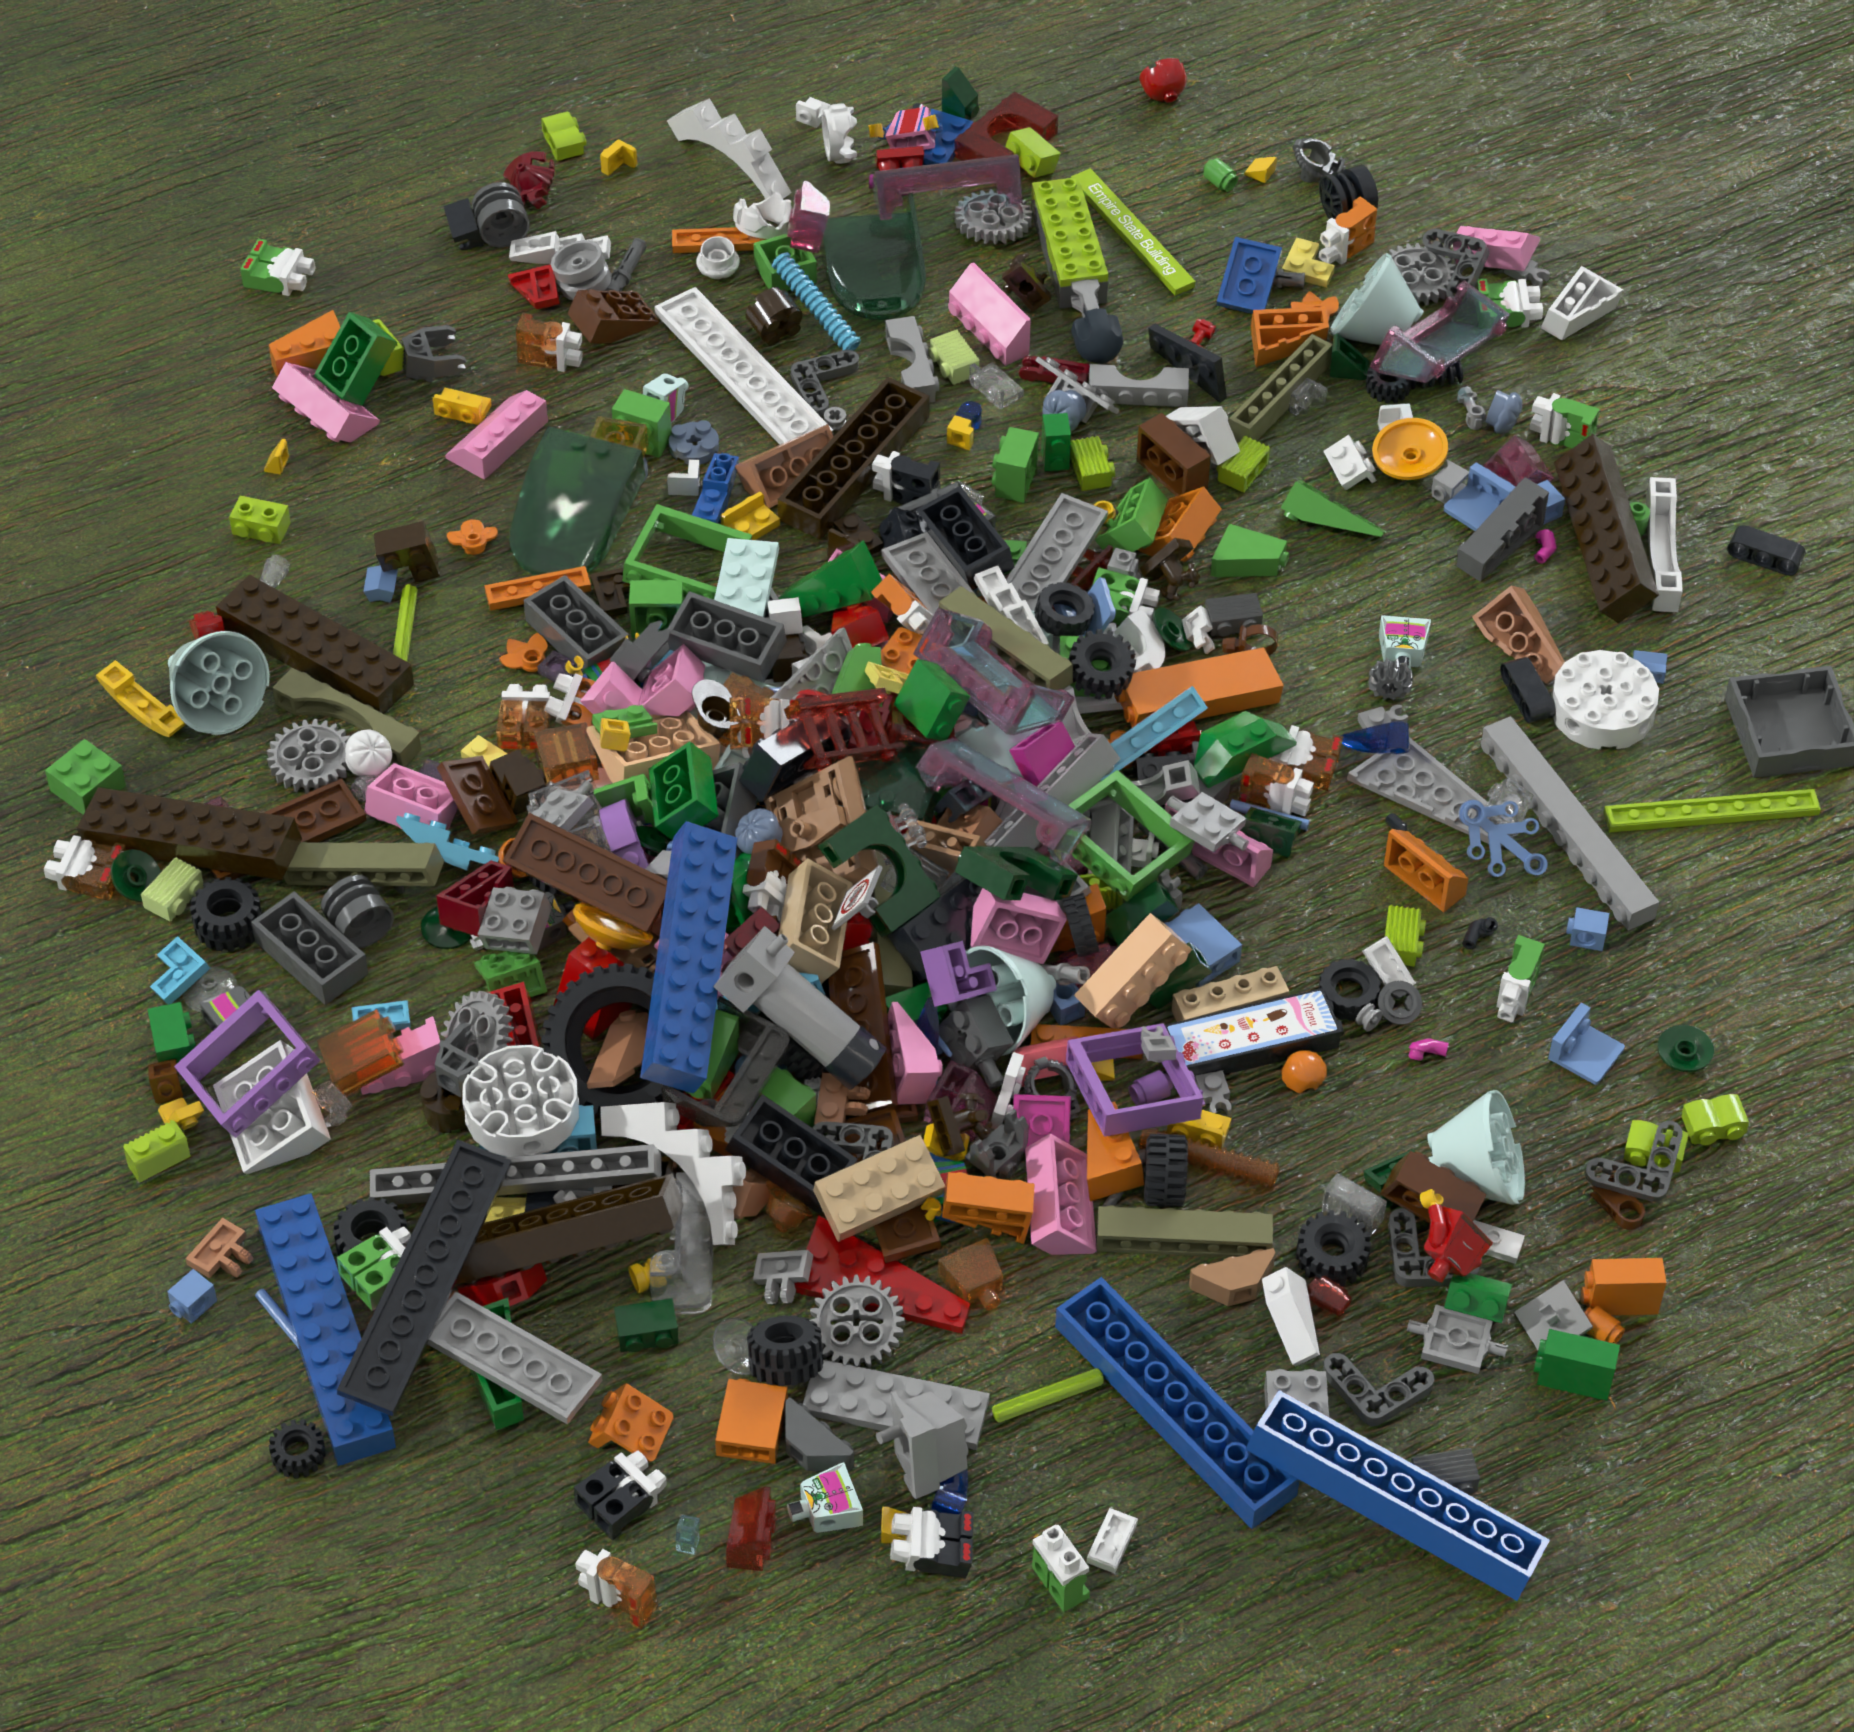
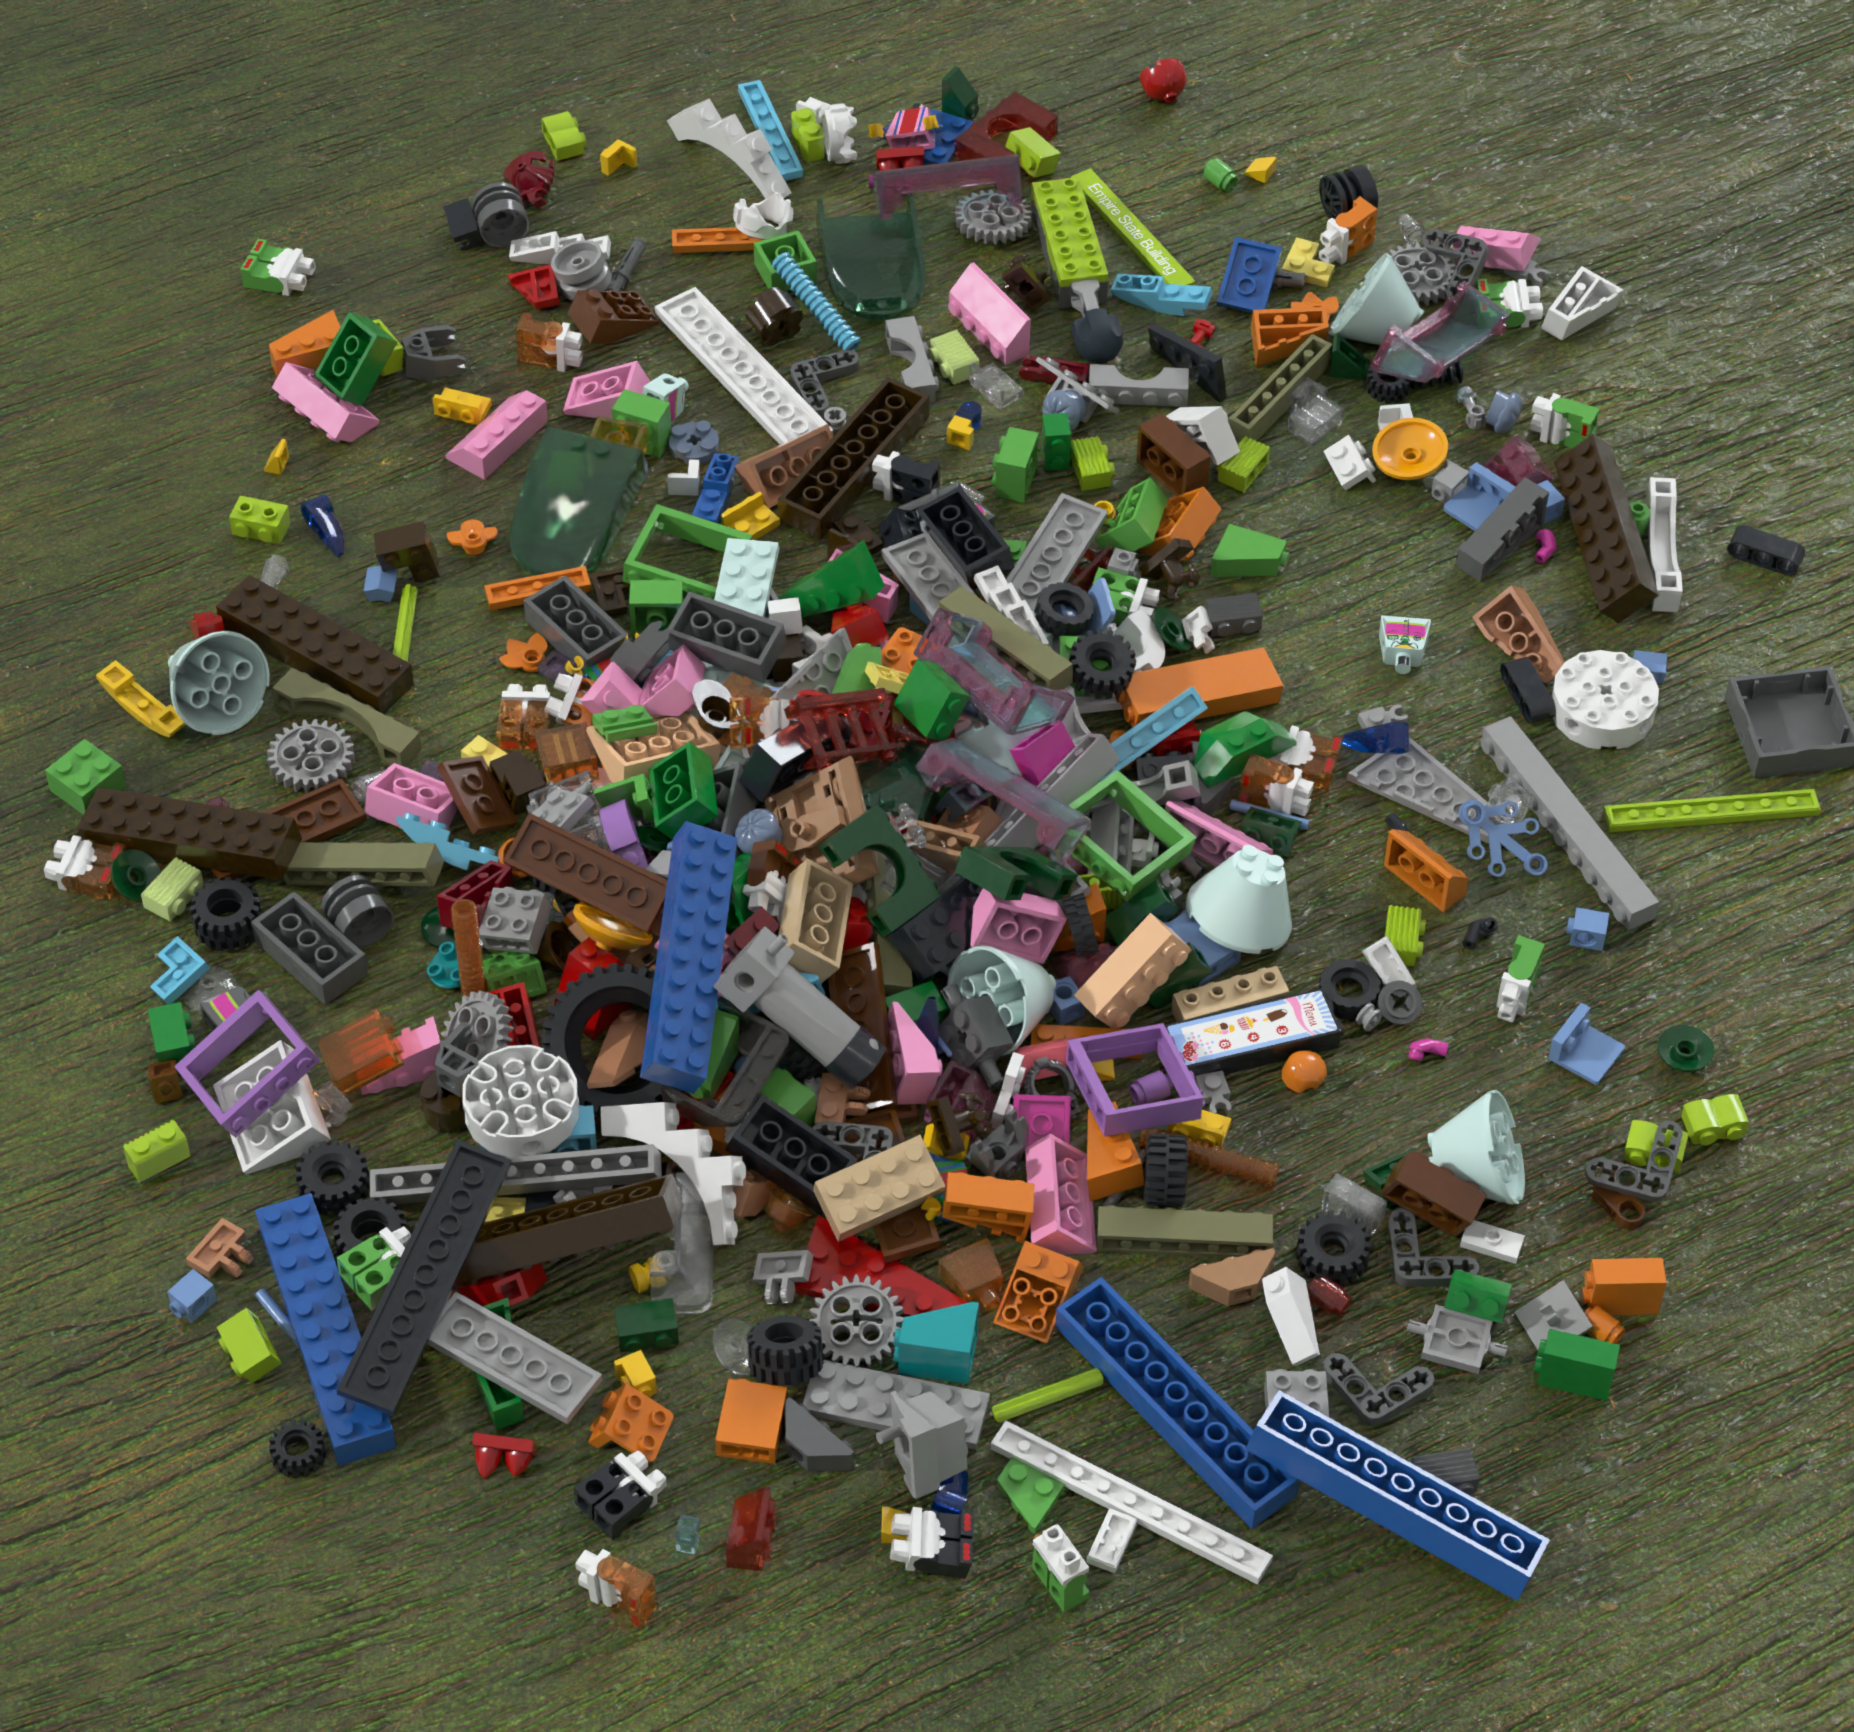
yellow bracket [158,1098,204,1130] -> none
white piece [345,730,392,777] -> none
medium azure plate [352,1000,411,1035] -> none
yellow slope [600,718,631,751] -> none
white piece [696,236,740,279] -> none
clear pink slope [787,180,830,253] -> none
torso [787,1462,863,1533] -> none
piece [831,865,883,931] -> none
orange hips [871,574,943,641] -> none
medium lavender brick [920,941,997,1007] -> none
light grey pin [1039,963,1090,985] -> none
light grey plate [1141,1026,1177,1062] -> none
light grey plate [1167,792,1249,852] -> none
reddish brown piece [1222,624,1278,656] -> none
bright green wedge [1281,480,1386,537] -> none
dark grey piece [1292,138,1346,183] -> none
dark grey gear [1368,658,1413,701] -> none
red torso [1420,1189,1493,1283] -> none
none -> lime brick [217,1308,282,1383]
none -> black tyre [295,1140,370,1216]
none -> clear blue piece [300,494,344,558]
none -> teal dish [427,941,481,988]
none -> clear orange piece [451,899,487,997]
none -> red tile [472,1433,538,1479]
none -> dark brown piece [537,921,576,972]
none -> bright pink slope [563,361,651,420]
none -> yellow brick [614,1350,657,1398]
none -> medium azure plate [738,80,803,181]
none -> lime brick [791,108,825,163]
none -> teal slope [894,1302,979,1384]
none -> white plate [991,1421,1273,1585]
none -> orange slope [993,1241,1084,1344]
none -> bright green wing [997,1457,1065,1534]
none -> medium azure slope [1111,274,1212,316]
none -> light aqua cone [1186,845,1292,954]
none -> clear brick [1288,394,1345,446]
none -> clear cone [1397,214,1425,246]

